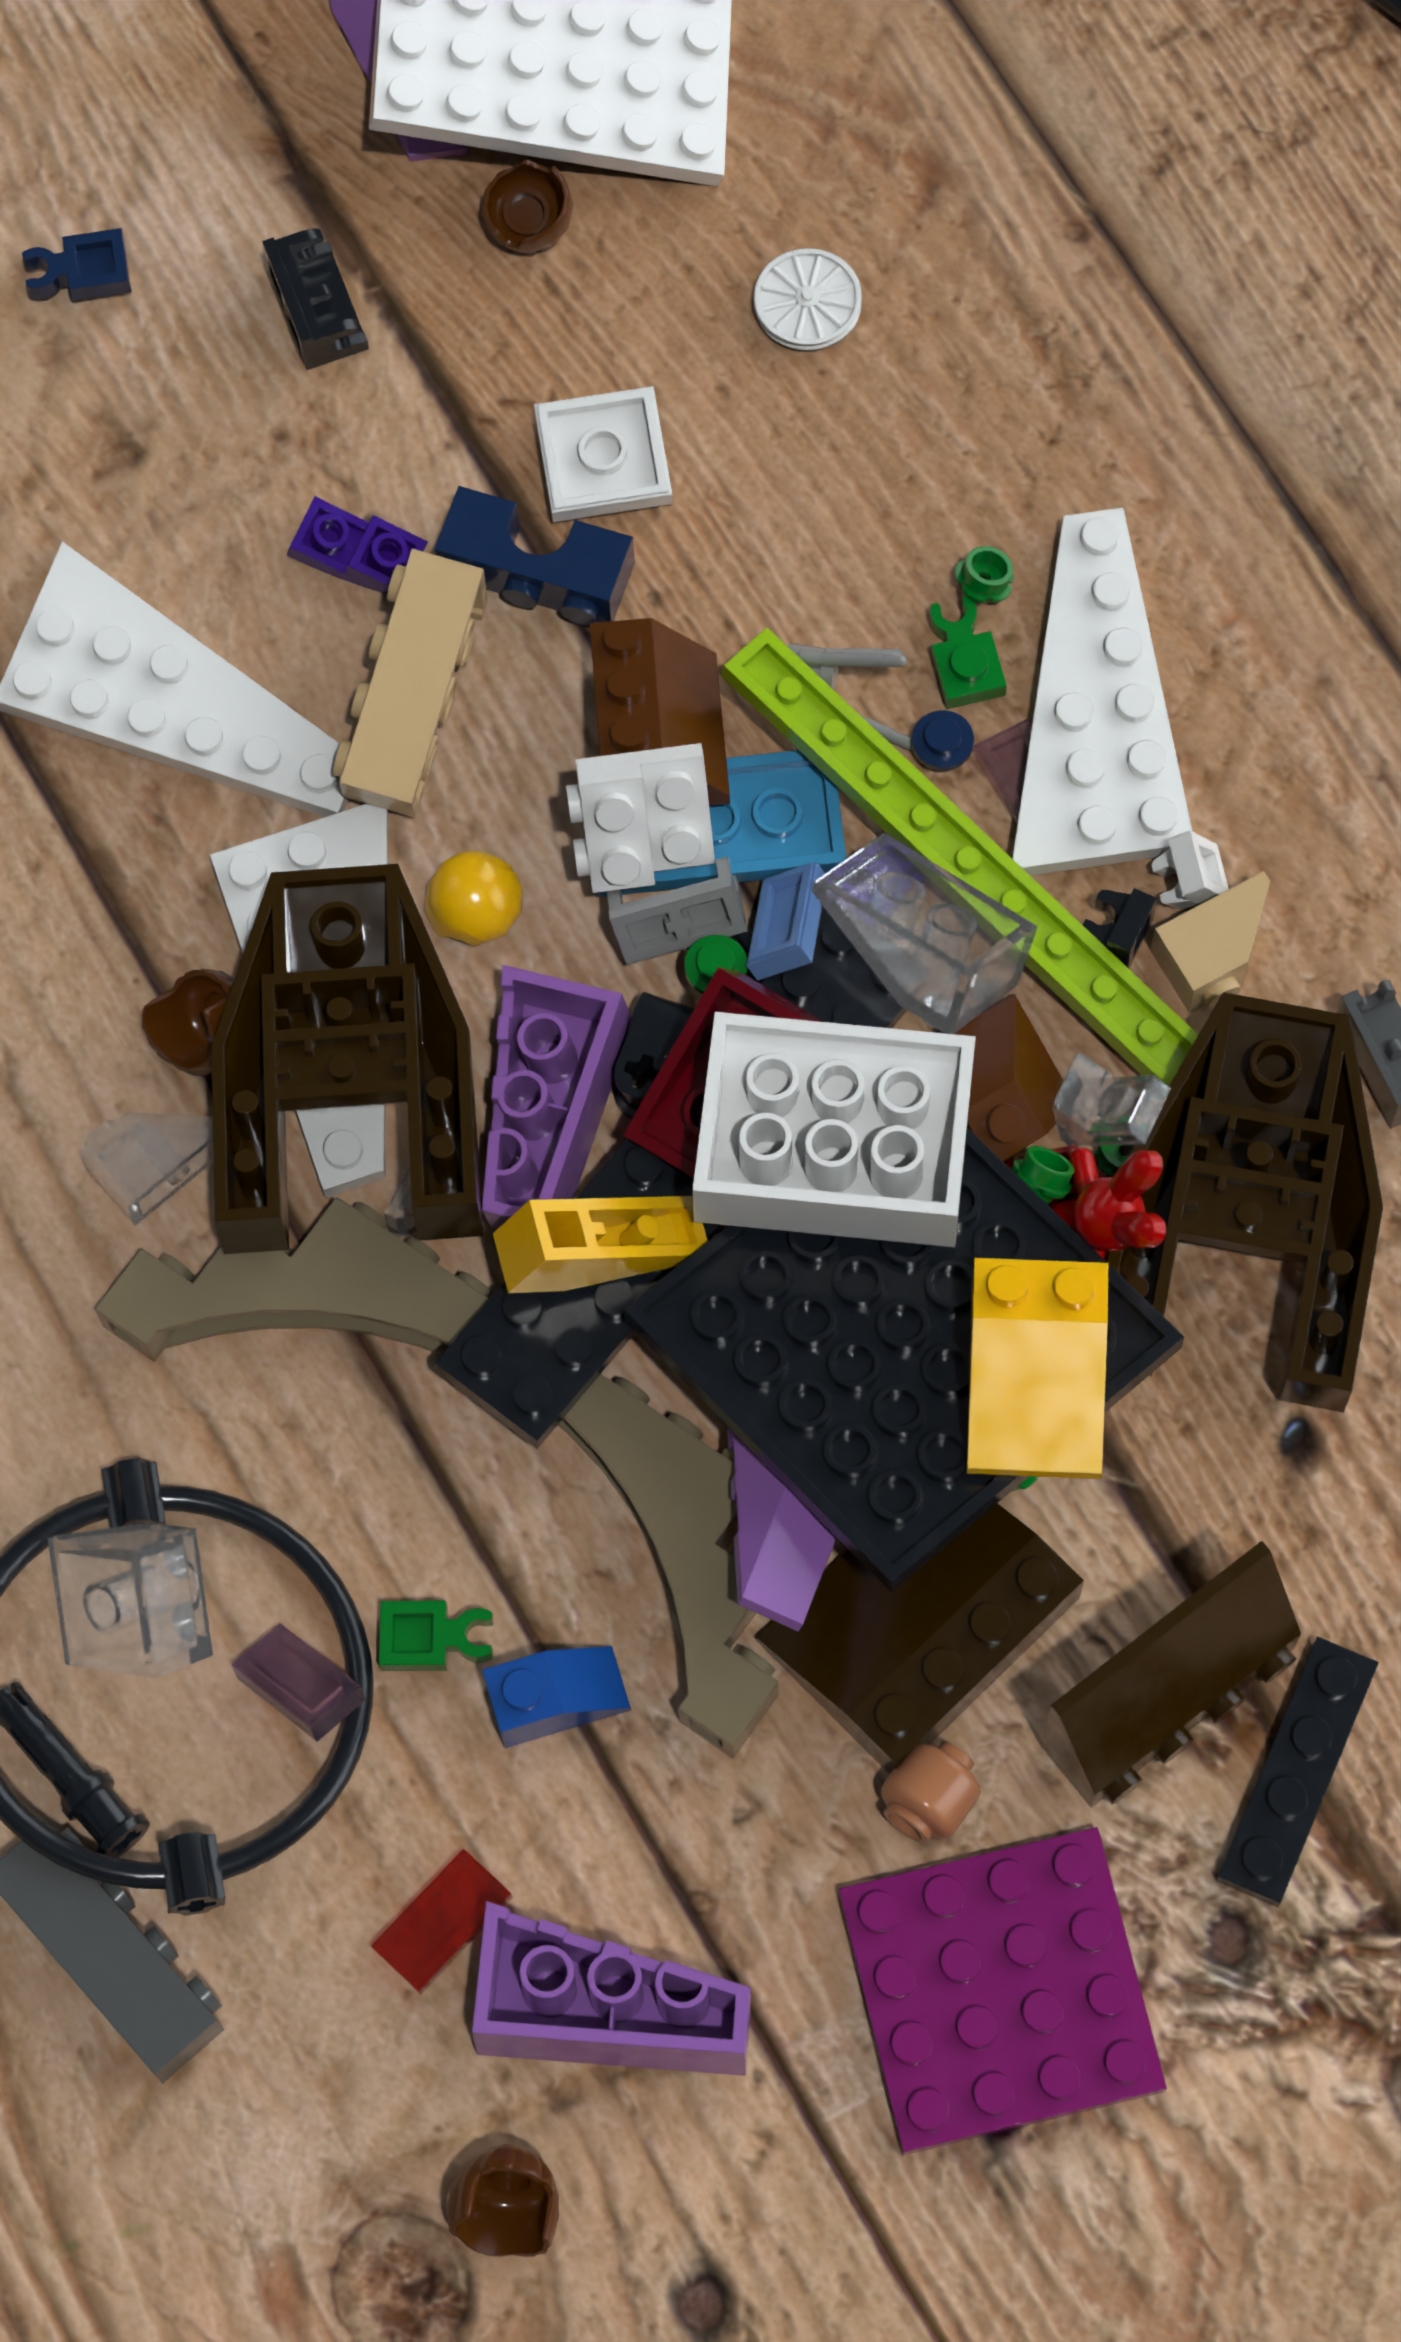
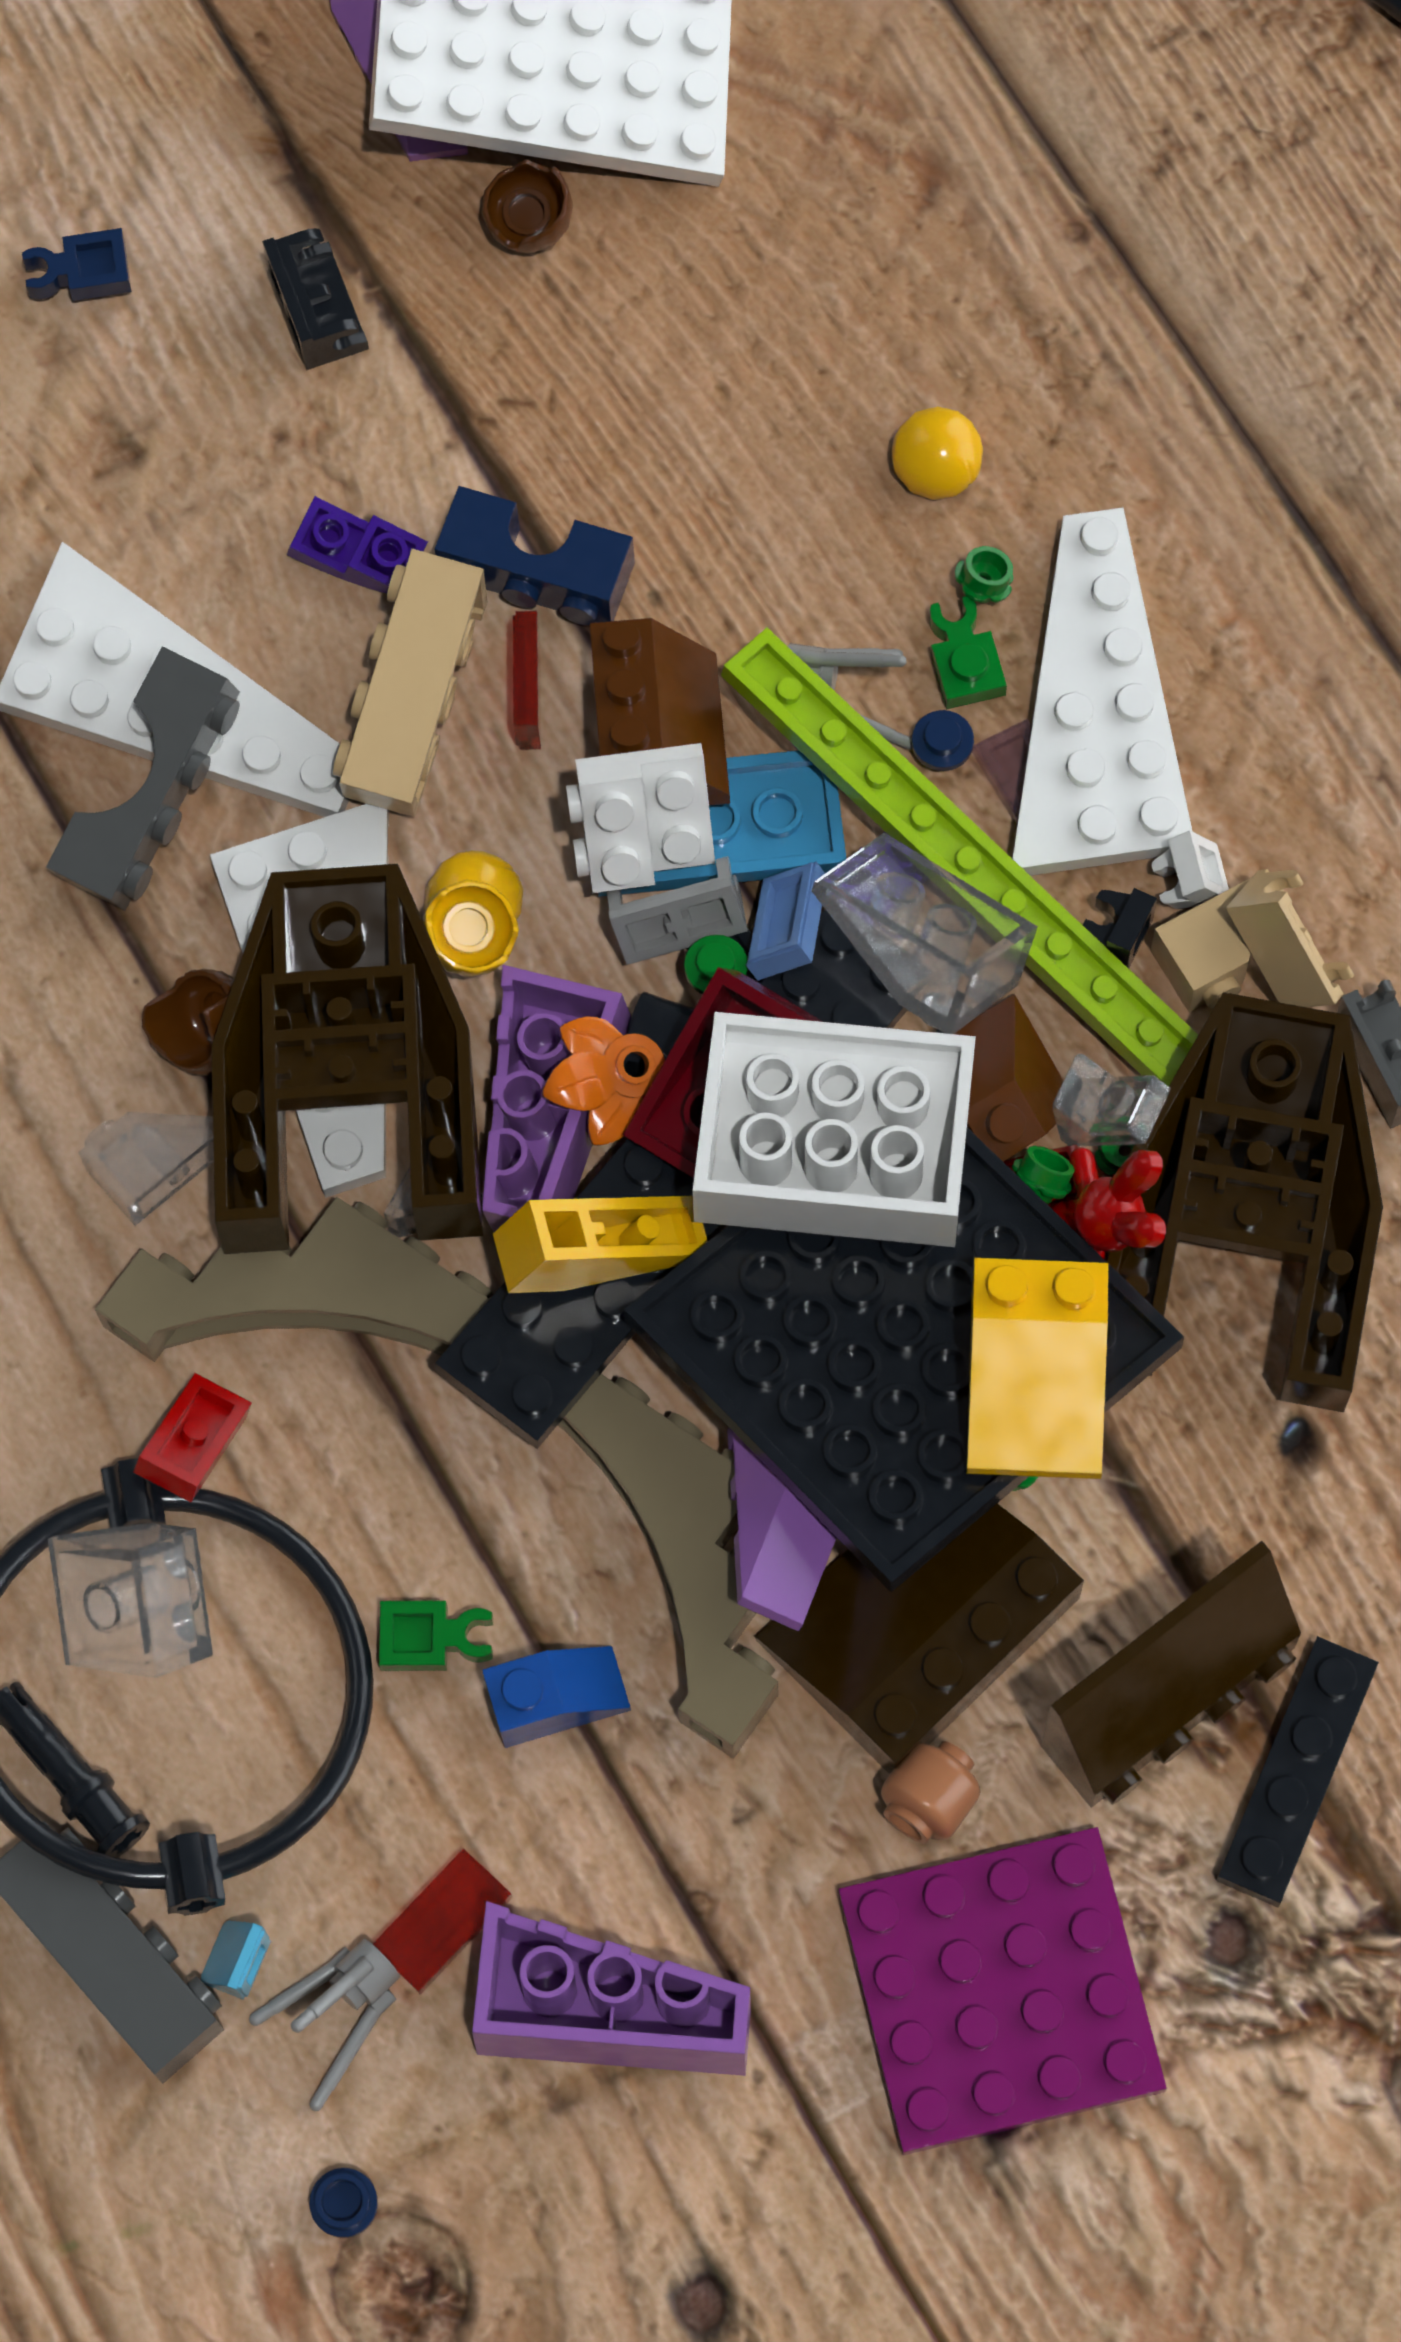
clear purple tile [231,1623,366,1742] -> none
reddish brown hair [446,2144,559,2257] -> none
white plate [534,386,673,522] -> none
white wheel [754,248,862,350] -> none
none -> dark grey arch [46,646,240,911]
none -> red plate [133,1373,252,1502]
none -> medium azure slope [201,1920,271,2000]
none -> light grey plant [249,1939,400,2111]
none -> dark blue plate [309,2168,378,2238]
none -> yellow hair [423,879,519,977]
none -> clear red tile [513,611,541,750]
none -> orange plate [542,1016,665,1146]
none -> yellow hair [892,406,983,500]
none -> tan hinge [1226,869,1354,1007]

